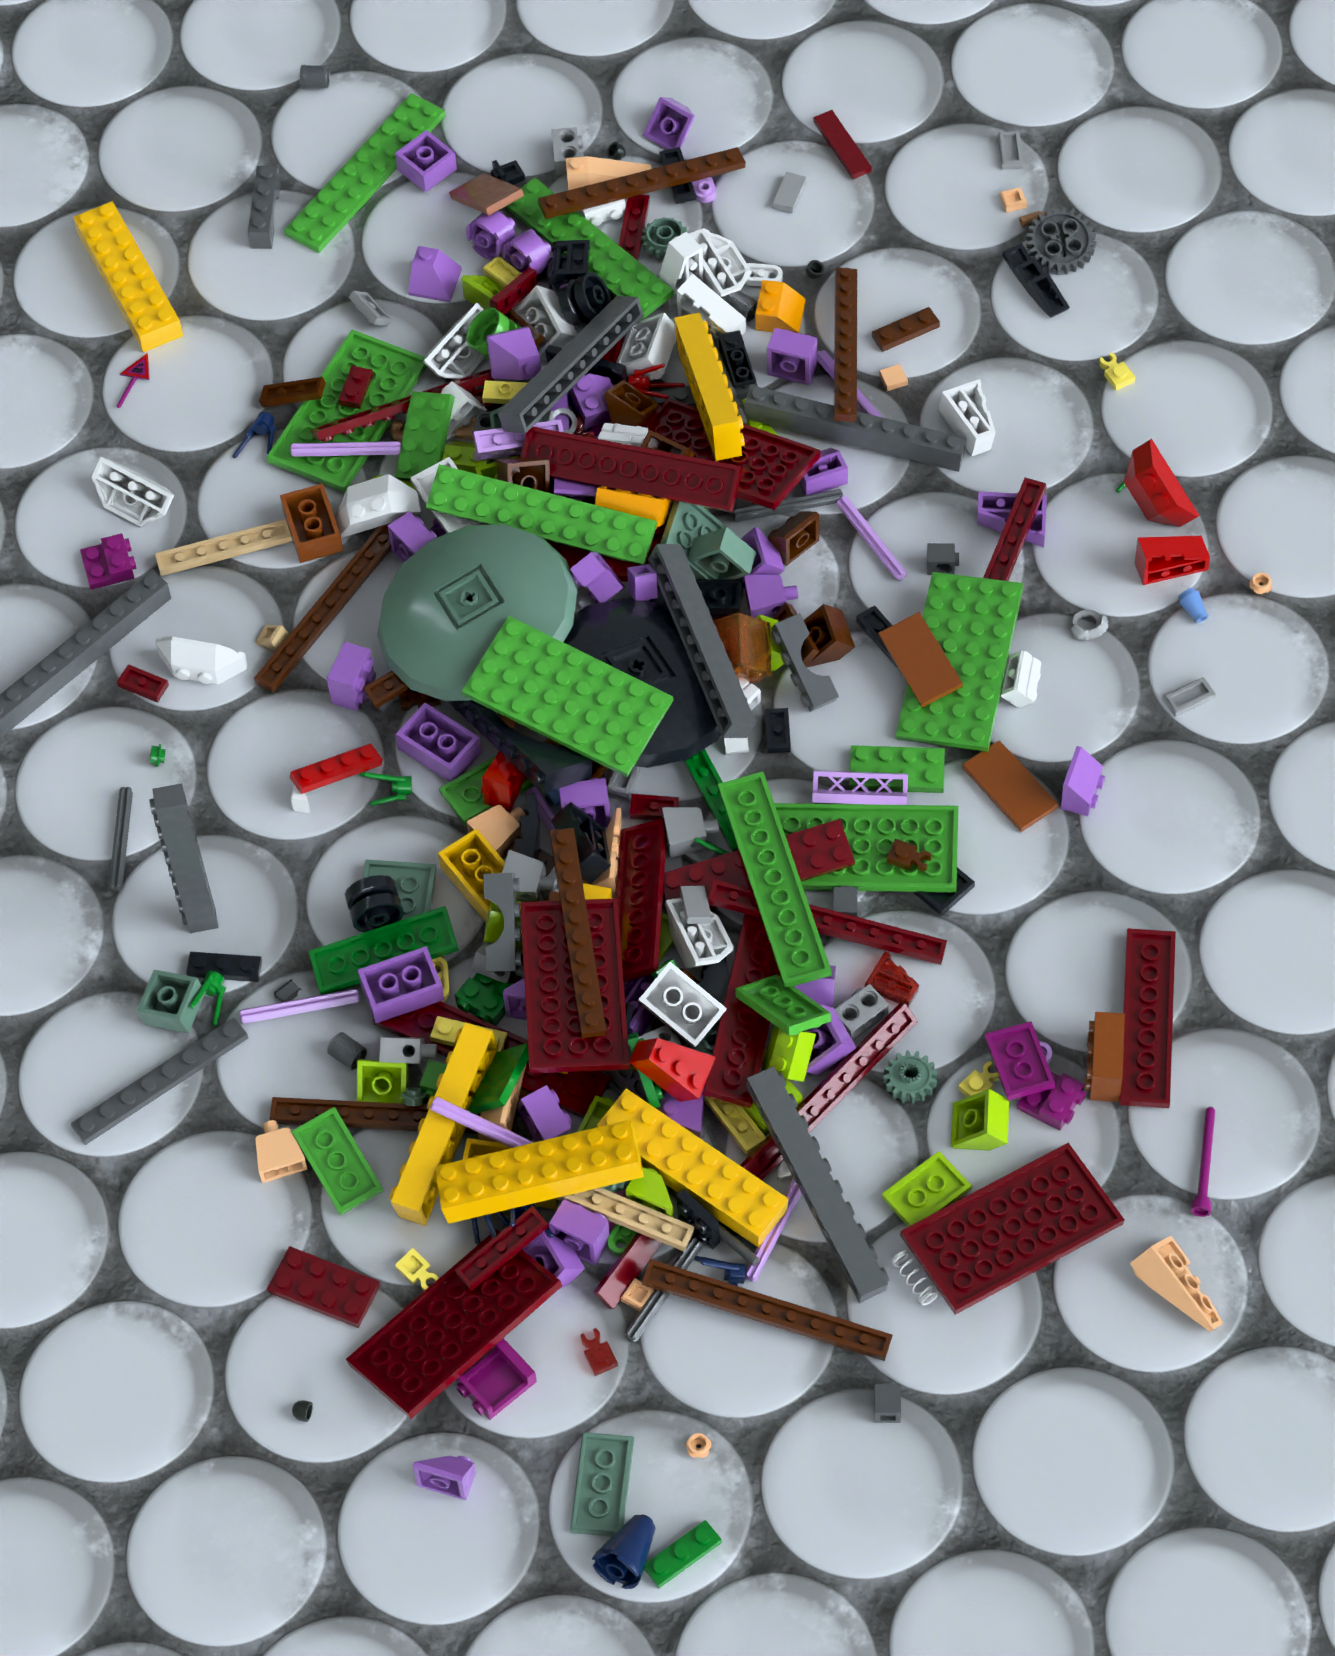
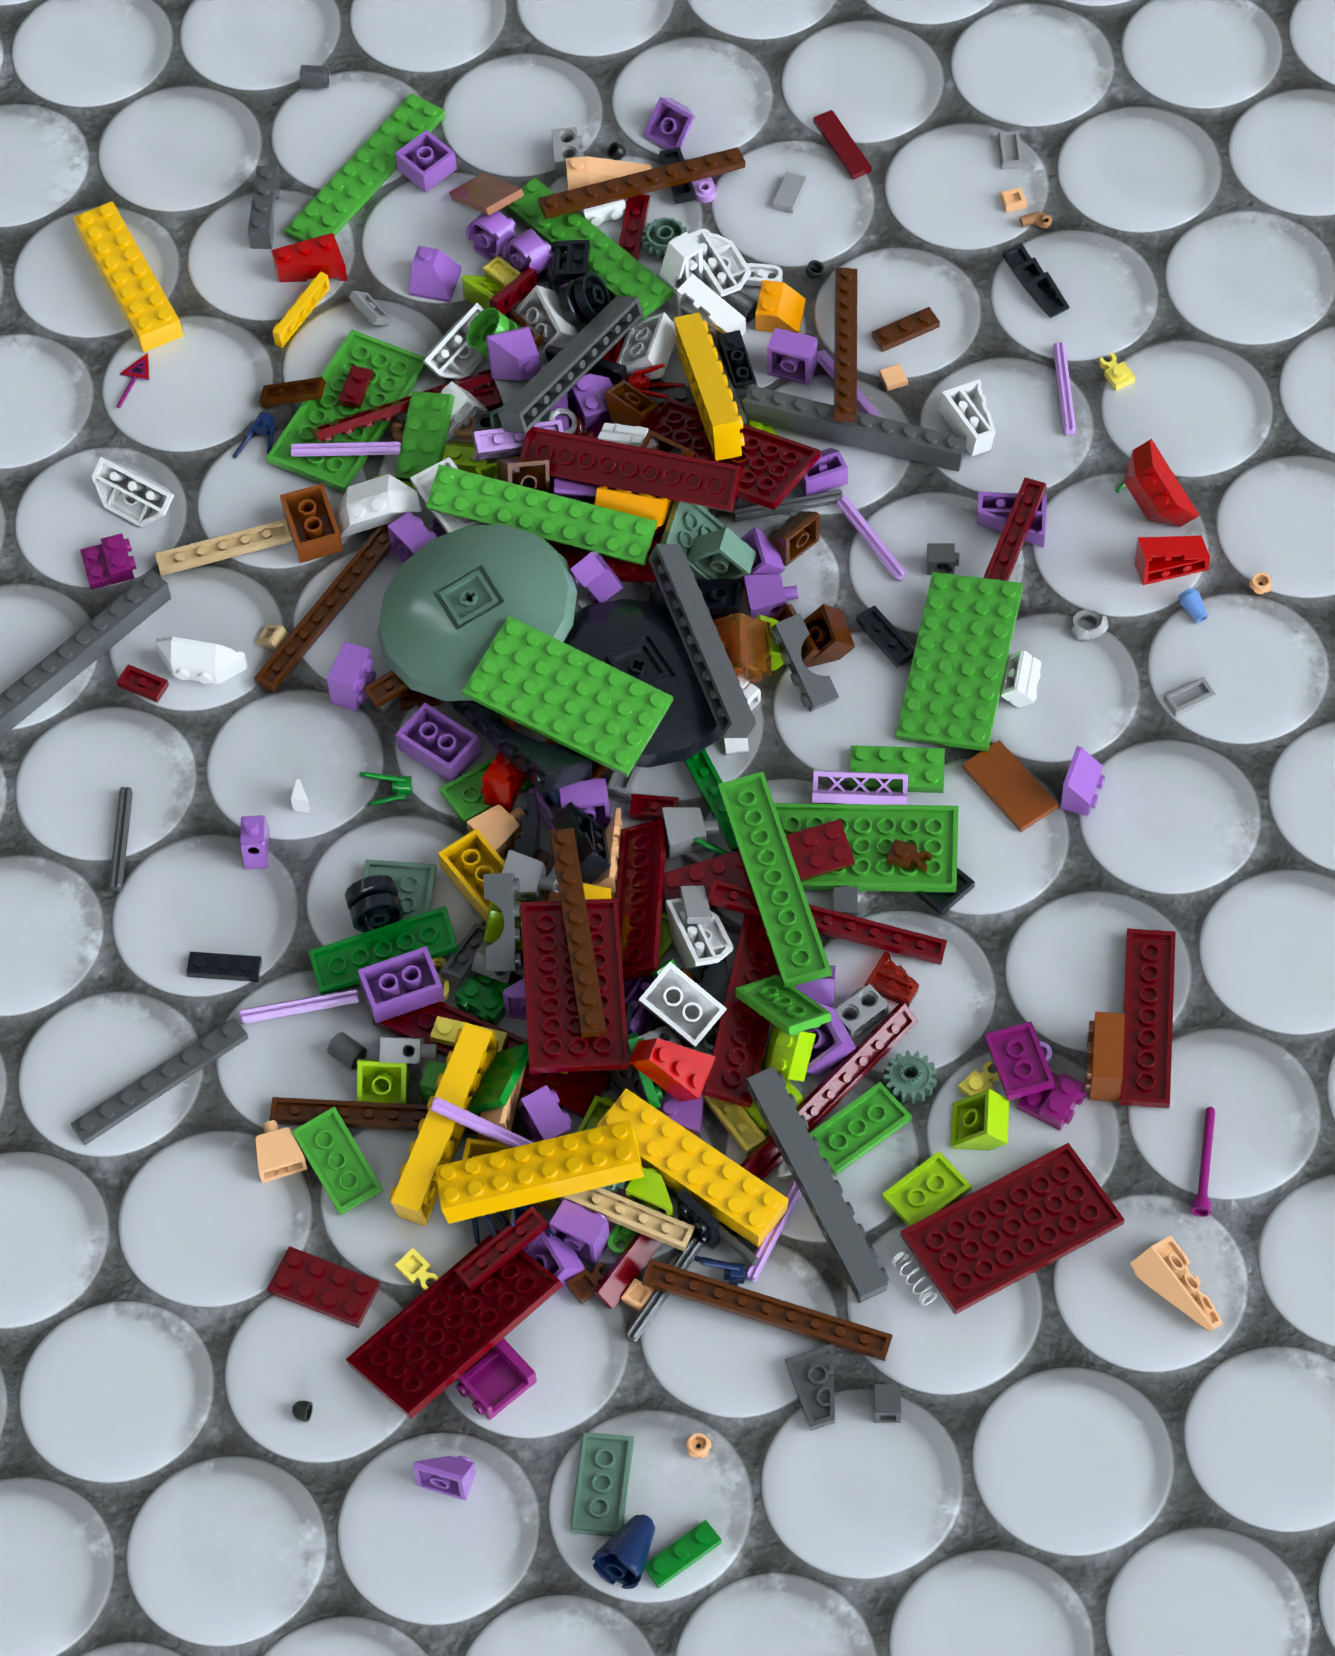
sand green brick [136,970,206,1033] -> none
green plate [149,744,166,767] -> none
dark grey brick [149,783,218,933] -> none
green plant [189,971,226,1027] -> none
dark grey piece [274,979,301,1002] -> none
red plate [289,743,383,794] -> none
sand green plate [401,1087,426,1106] -> none
light yellow plate [482,380,527,404] -> none
black bracket [491,160,525,185] -> none
clear red plate [581,1328,618,1376] -> none
medium lavender brick [627,564,658,601] -> none
black plate [765,708,791,753] -> none
dark orange tile [878,612,963,708] -> none
dark grey gear [1026,207,1097,275] -> none
none -> medium lavender torso [240,815,269,869]
none -> red wedge [271,233,348,282]
none -> yellow plate [272,272,330,348]
none -> dark grey plate [440,923,485,984]
none -> reddish brown plate [566,1262,605,1305]
none -> dark grey wing [785,1344,835,1431]
none -> bright green plate [809,1082,912,1176]
none -> lavender axle [1053,342,1076,435]

